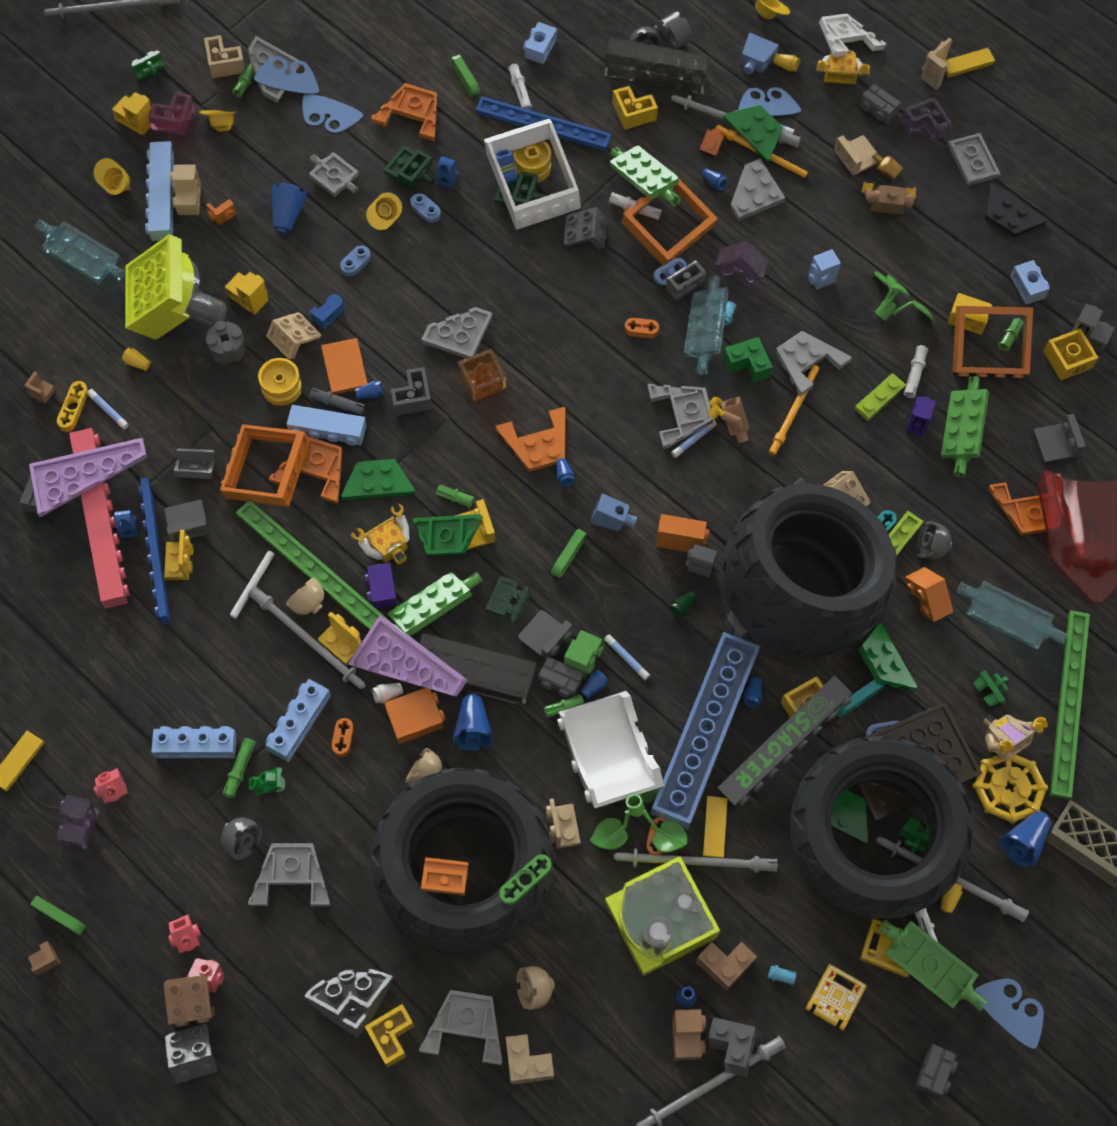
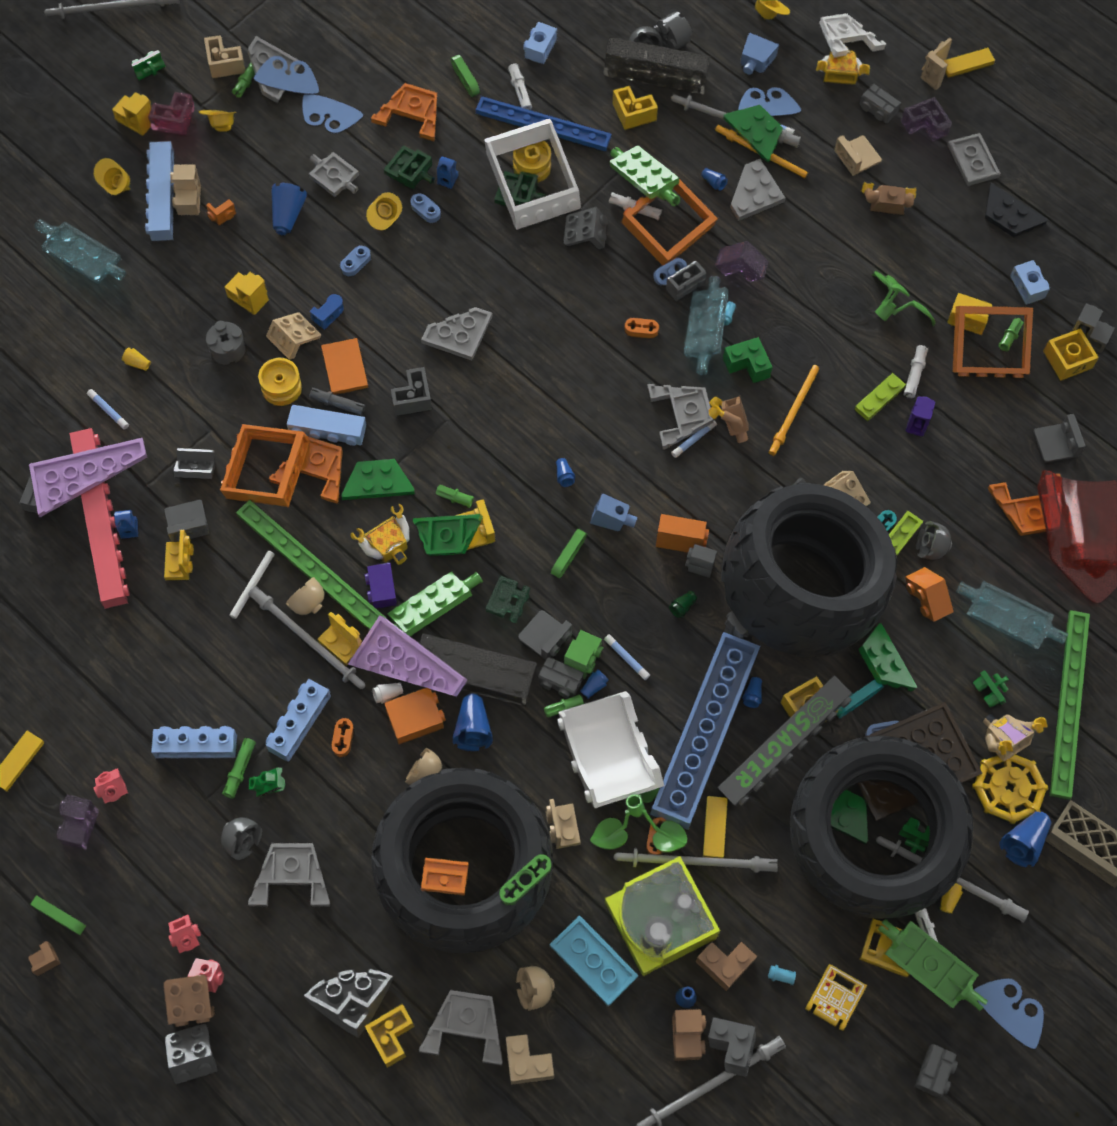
medium nougat panel [24,372,56,404] -> none
yellow beam [57,381,89,432] -> none
neon yellow piece [125,234,227,340] -> none
blue plate [138,477,171,624] -> none
blue cone [355,380,384,399] -> none
clear orange brick [458,349,507,402] -> none
blue leg [495,149,518,185] -> none
orange wing [496,407,565,472] -> none
orange bracket [700,128,725,156] -> none
yellow cone [773,54,800,72] -> none
light grey wing [775,331,852,397] -> none
light blue brick [808,249,841,290] -> none
pearl gold piece [871,152,903,182] -> none
bright green plate [941,376,989,478] -> none
none -> medium azure plate [550,915,638,1007]

